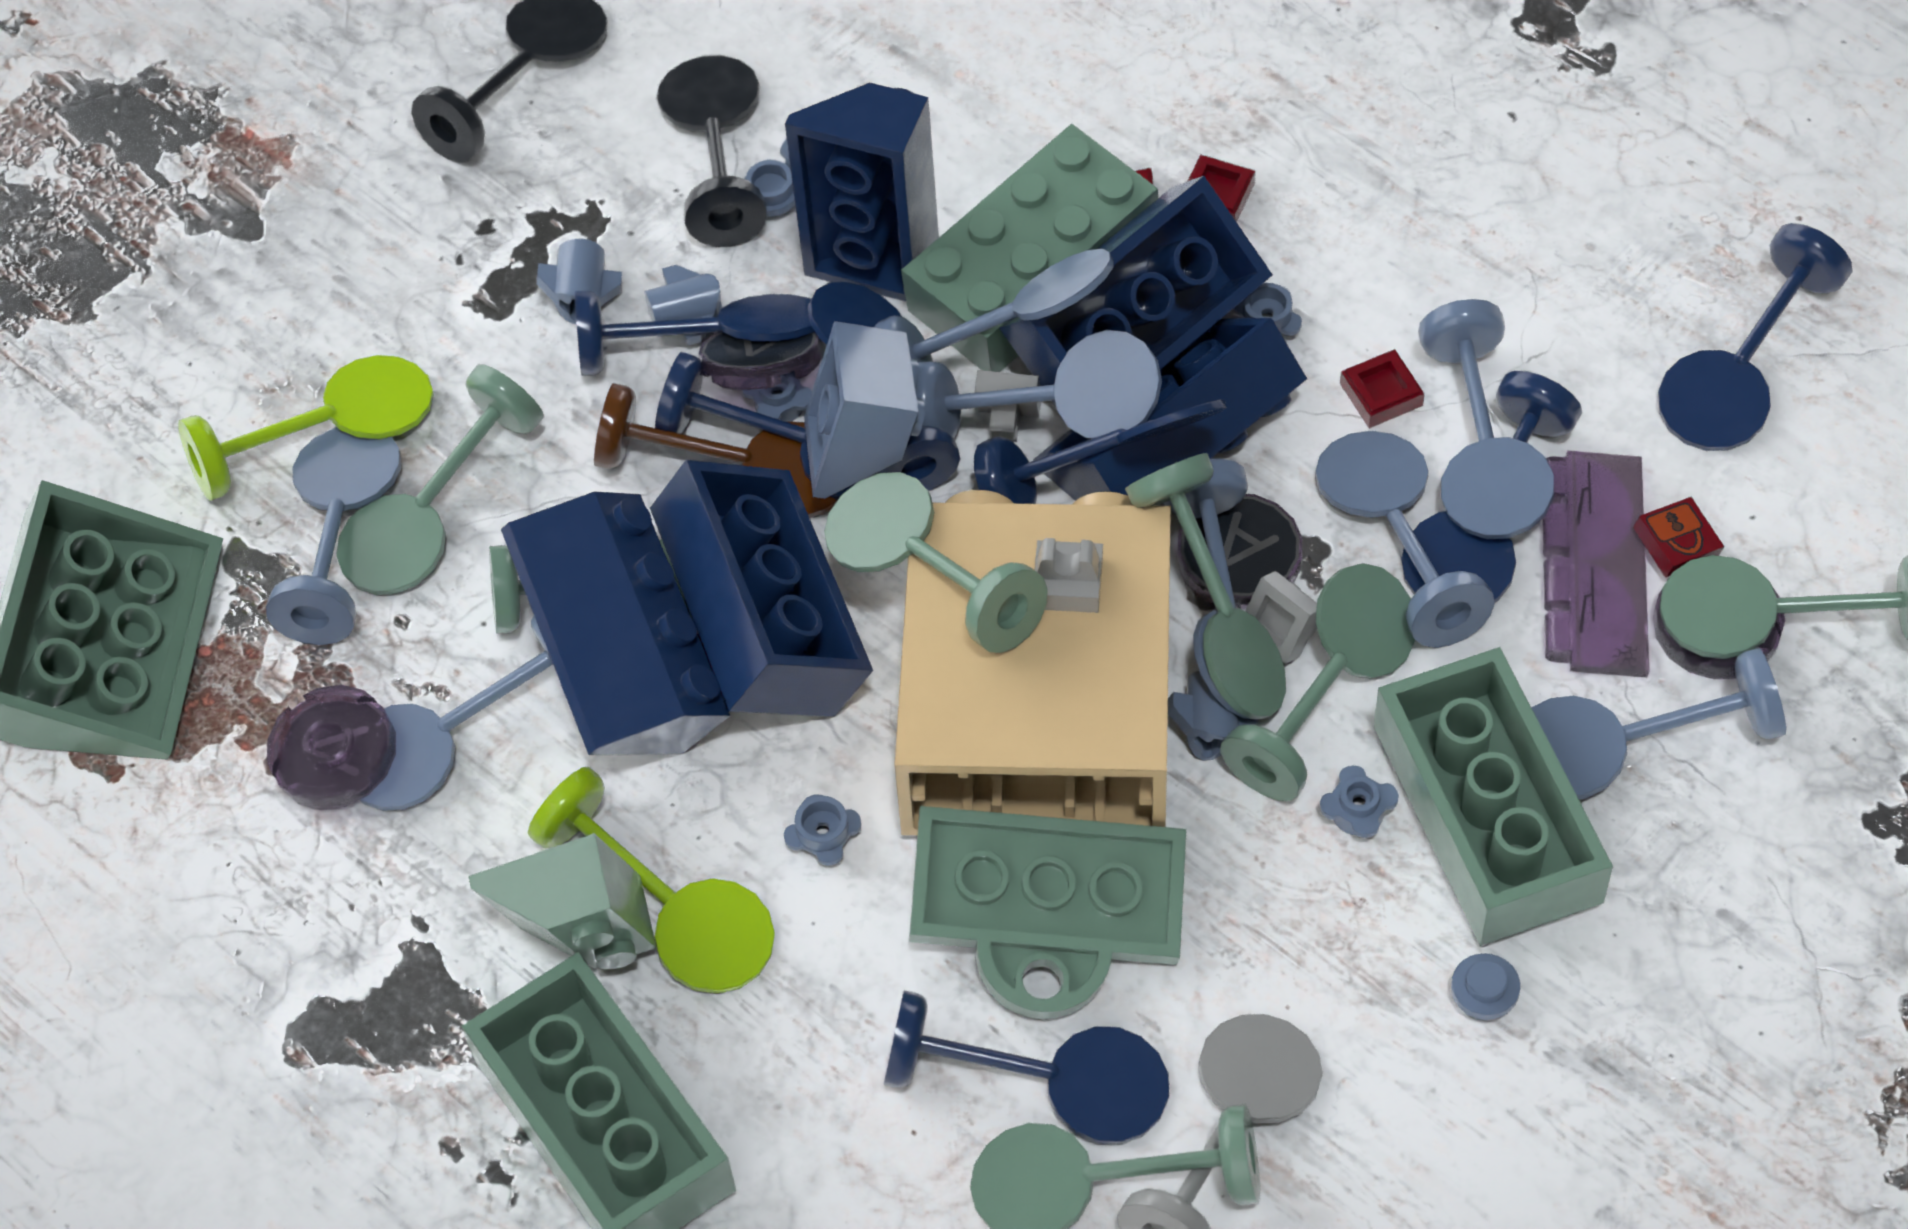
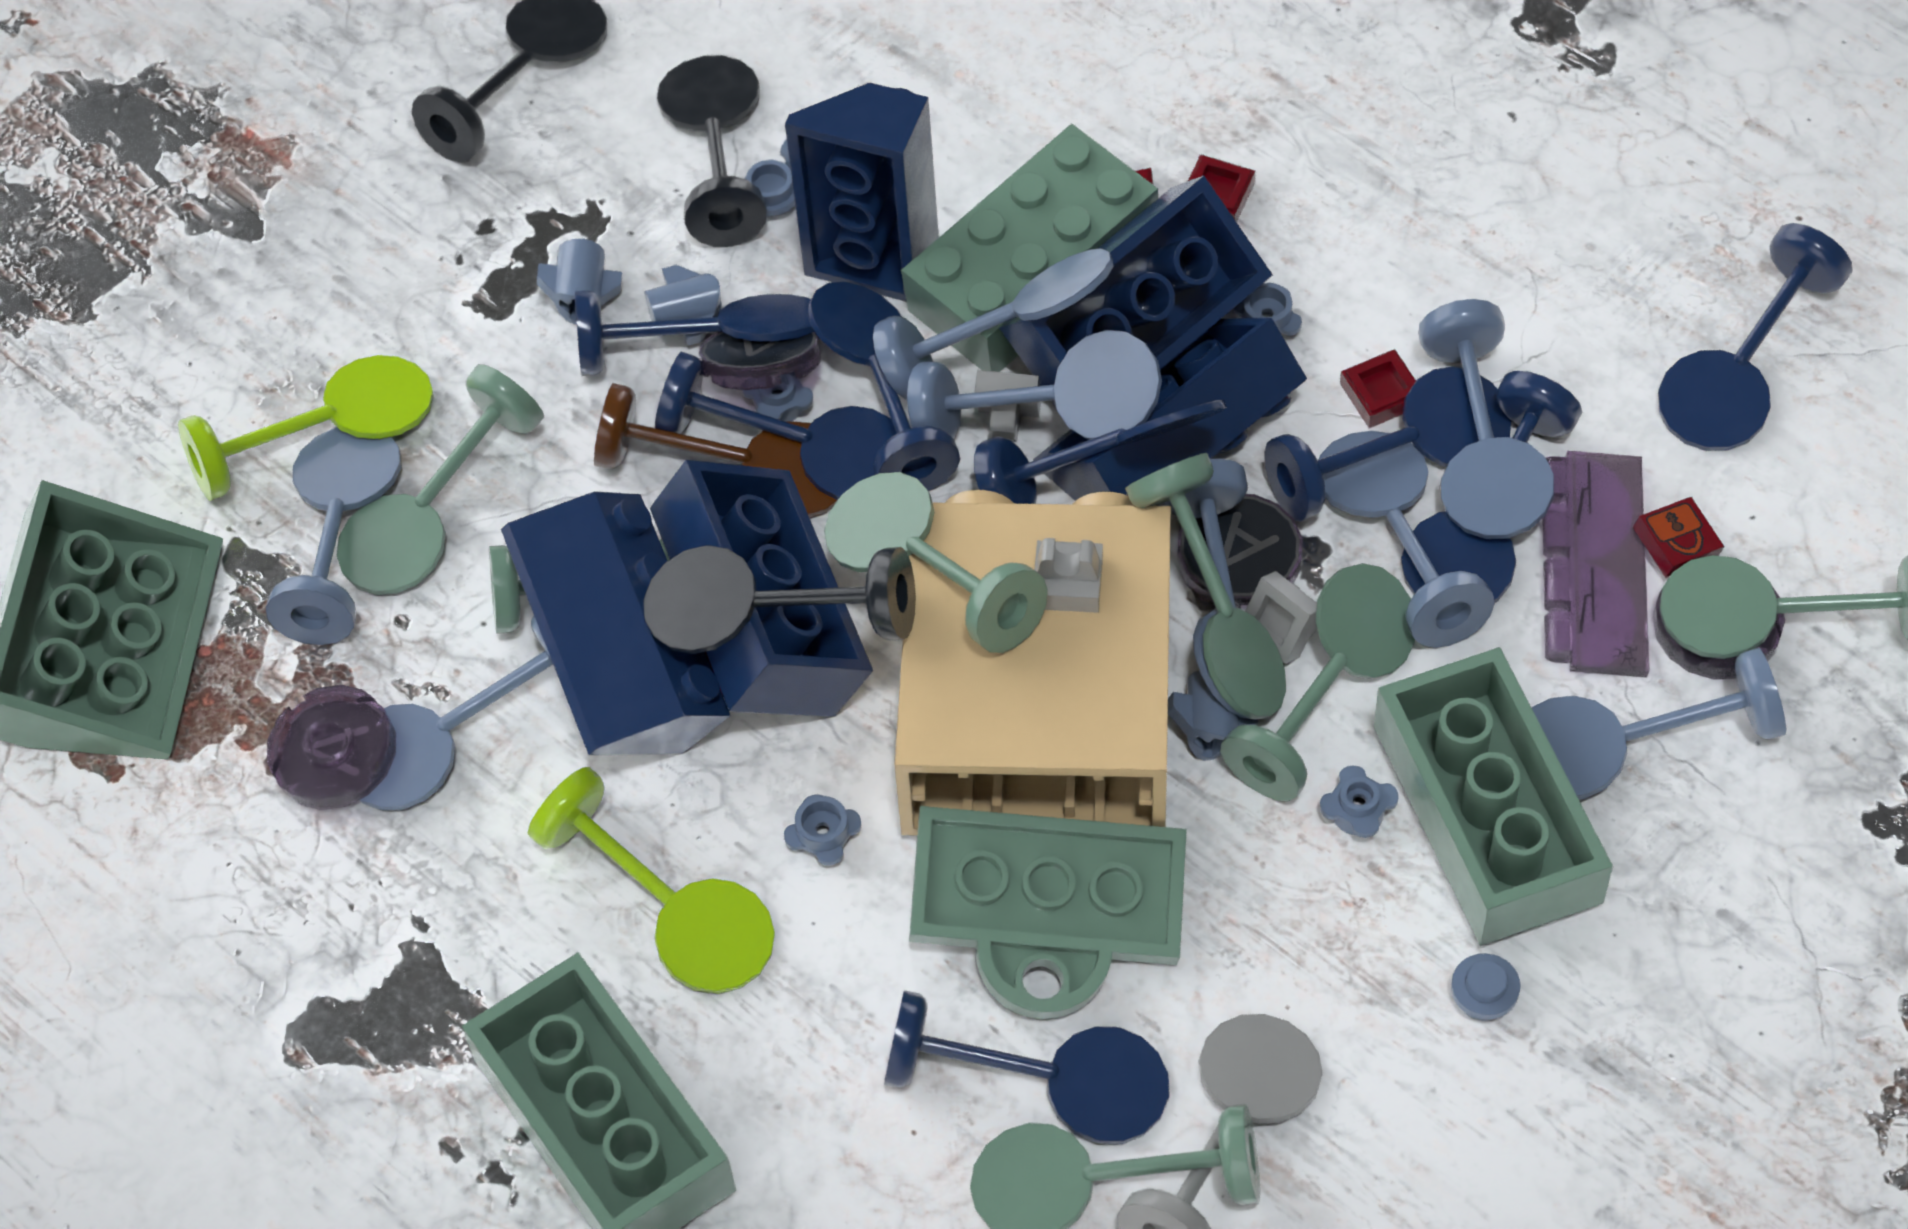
sand green slope [468,833,656,969] -> none
sand blue slope [804,321,925,498] -> none
none -> piece [644,546,916,654]
none -> dark blue piece [1264,366,1511,522]

